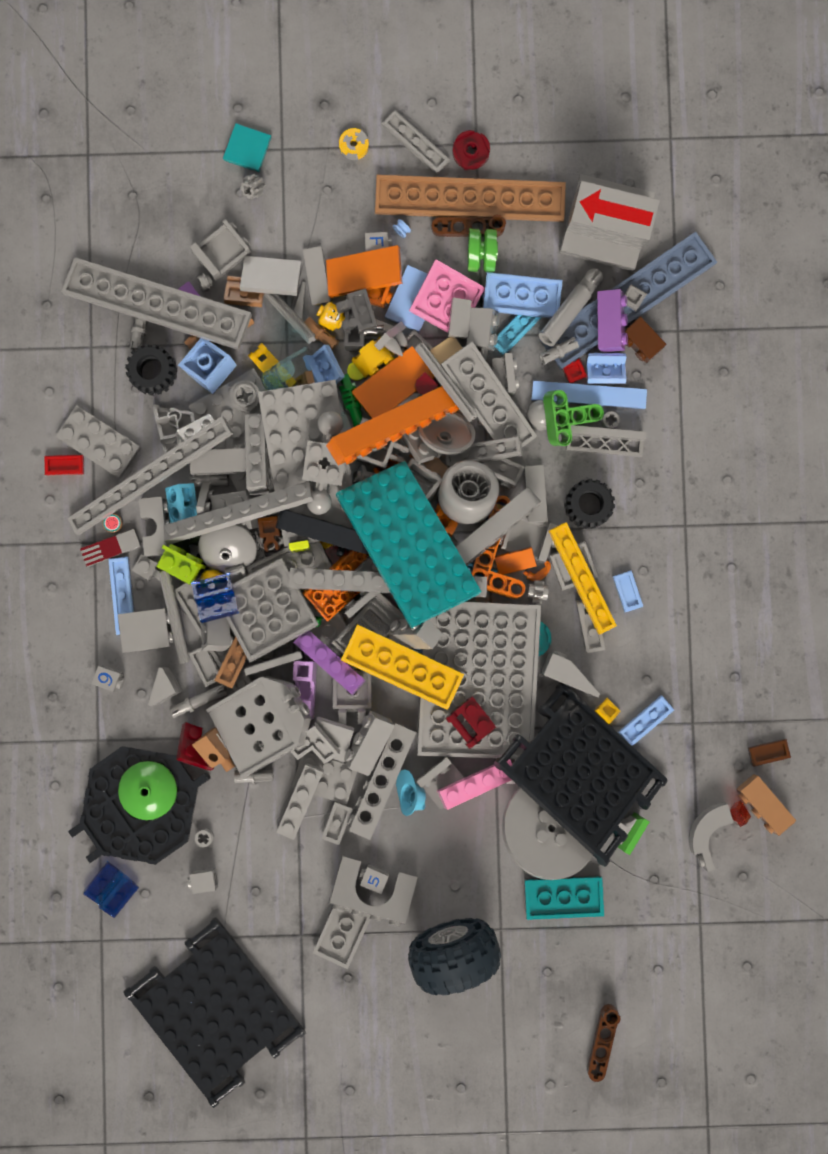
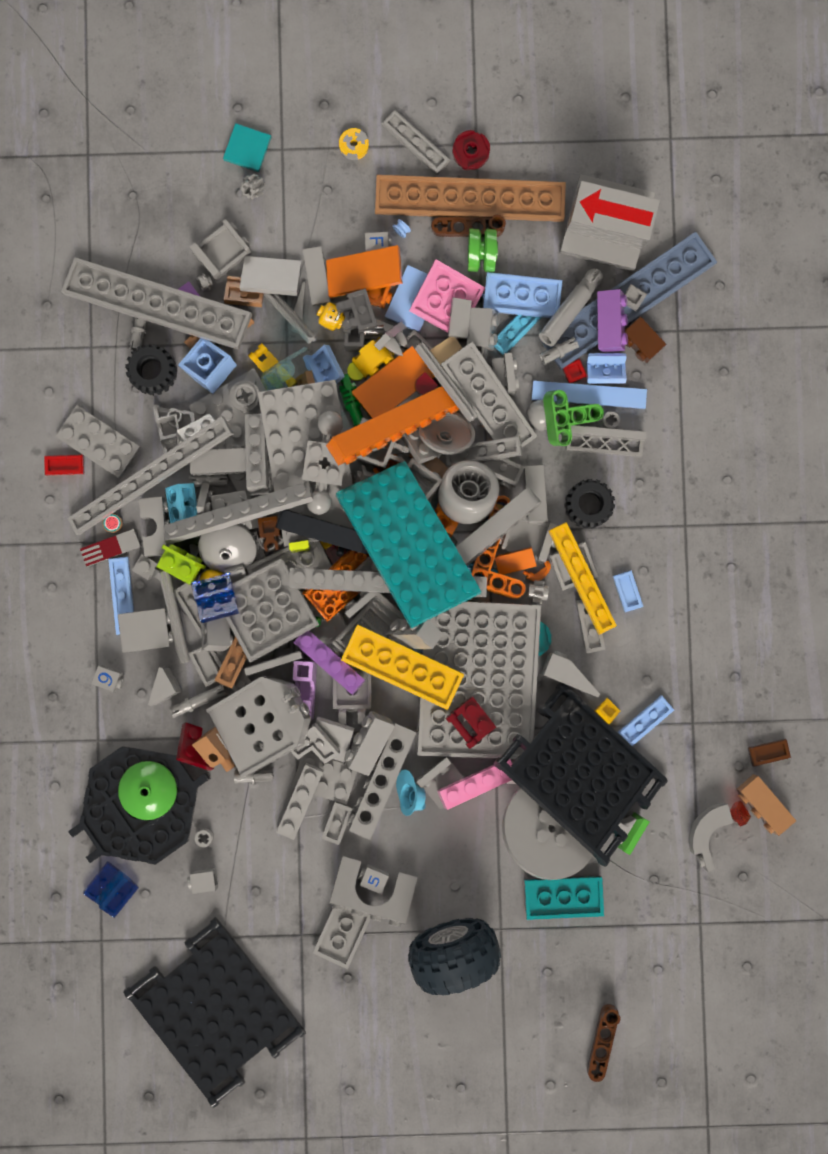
medium nougat pin [304,317,339,350] -> none

